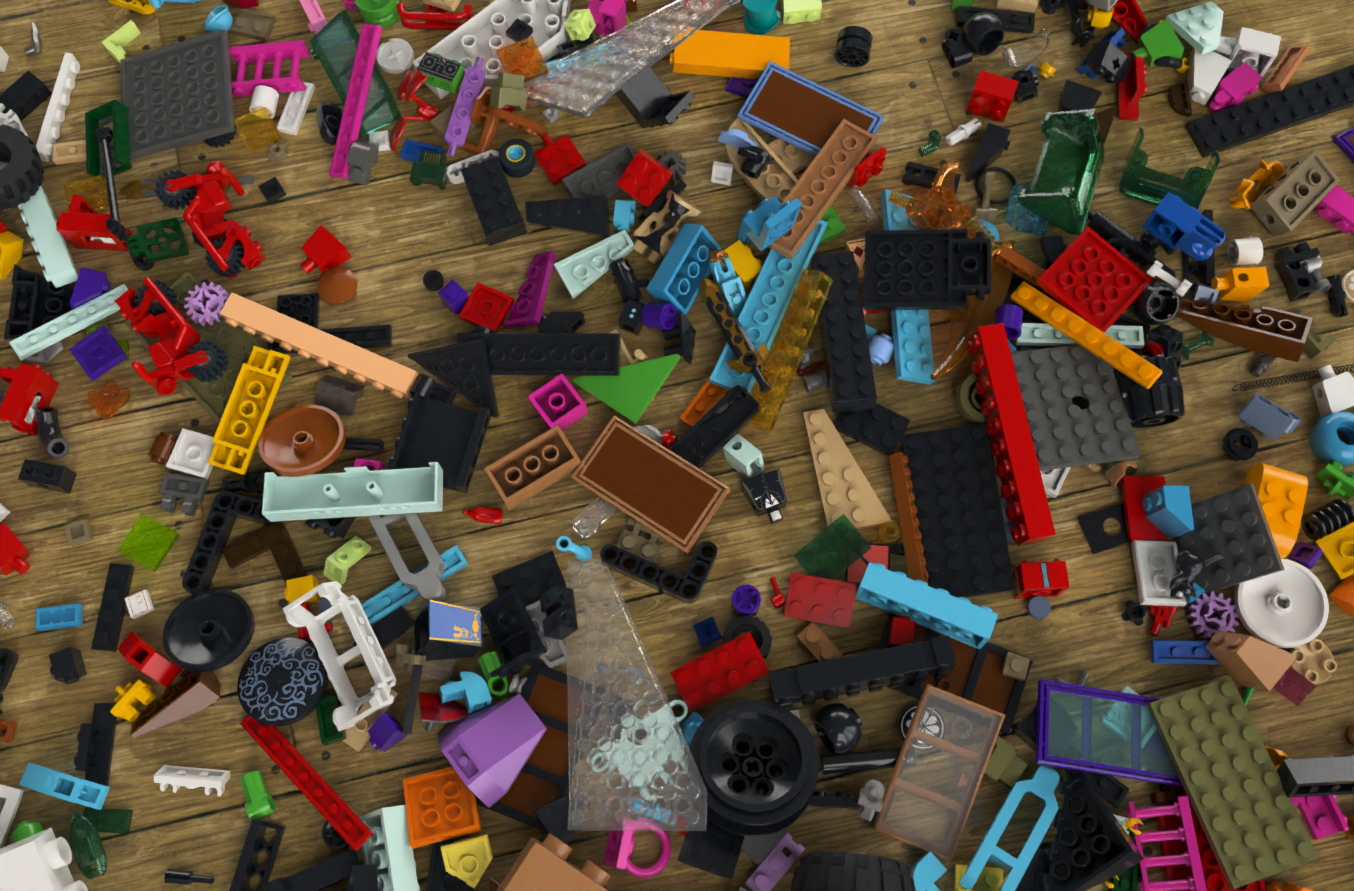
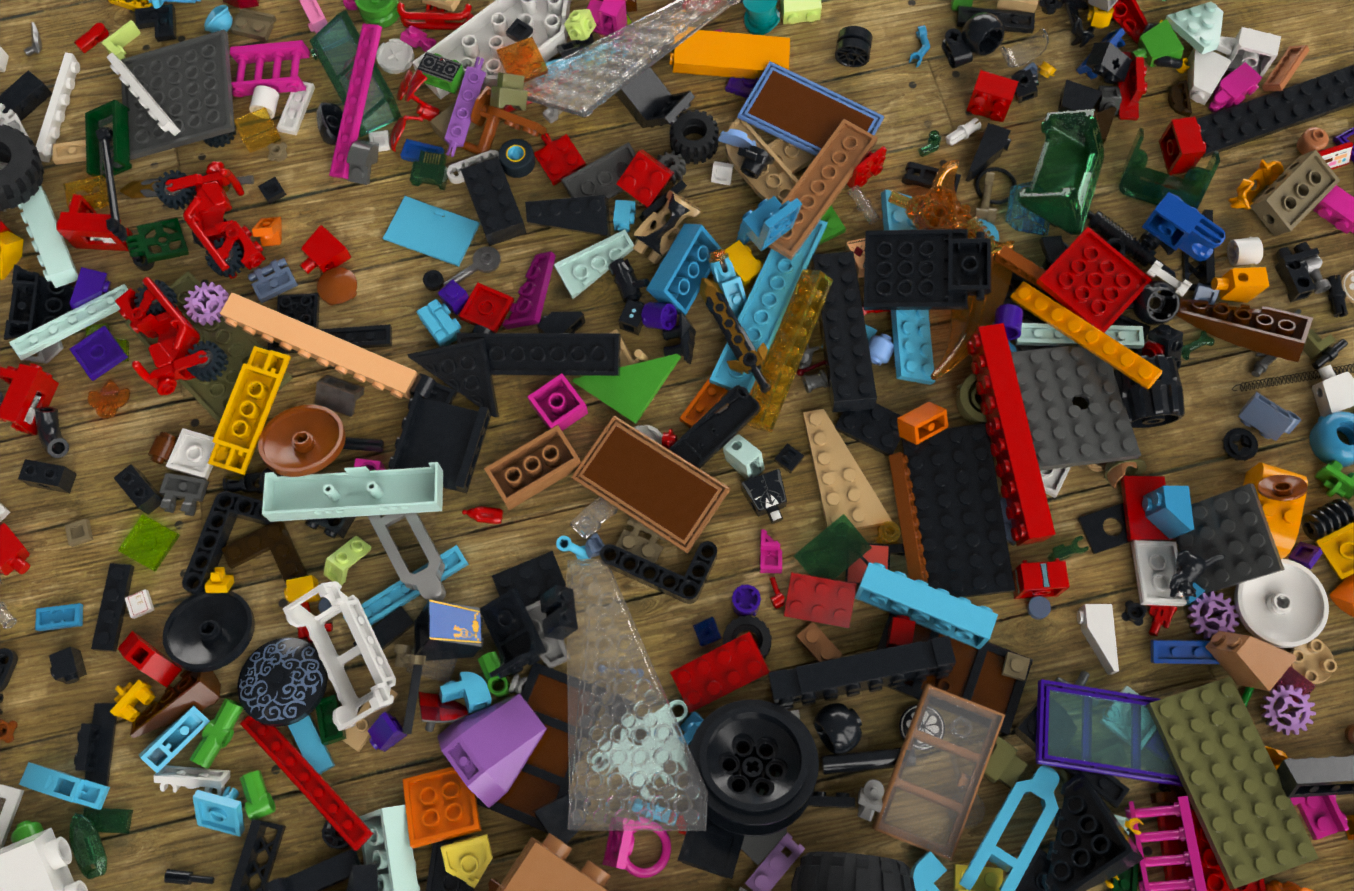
none -> red bar [74,22,109,54]
none -> white plate [106,53,180,136]
none -> black brick [114,464,163,515]
none -> black plate [135,4,177,42]
none -> medium azure slope [139,705,210,773]
none -> bright green piece [189,698,243,769]
none -> medium azure tile [193,787,245,837]
none -> yellow tile [204,567,235,593]
none -> sand blue plate [247,258,298,303]
none -> orange slope [252,216,282,247]
none -> medium azure tile [288,714,335,774]
none -> medium azure container [383,196,480,267]
none -> dark pink plate [400,25,437,52]
none -> medium azure brick [416,299,462,347]
none -> flat silver piece [443,247,501,286]
none -> sand blue tile [585,533,605,558]
none -> black tyre [670,109,719,164]
none -> dark pink slope [760,529,782,574]
none -> black tile [774,443,804,474]
none -> orange brick [897,402,948,445]
none -> dark azure arm [909,25,930,67]
none -> clear green plate [1047,536,1089,562]
none -> white slope [1077,604,1119,675]
none -> dark grey bracket [1098,85,1122,116]
none -> red brick [1159,117,1206,175]
none -> dark orange dish [1258,475,1308,501]
none -> lavender gear [1260,685,1316,735]
none -> nougat head [1297,127,1329,155]
none -> black bar [1312,339,1348,370]
none -> slope [1318,142,1353,169]

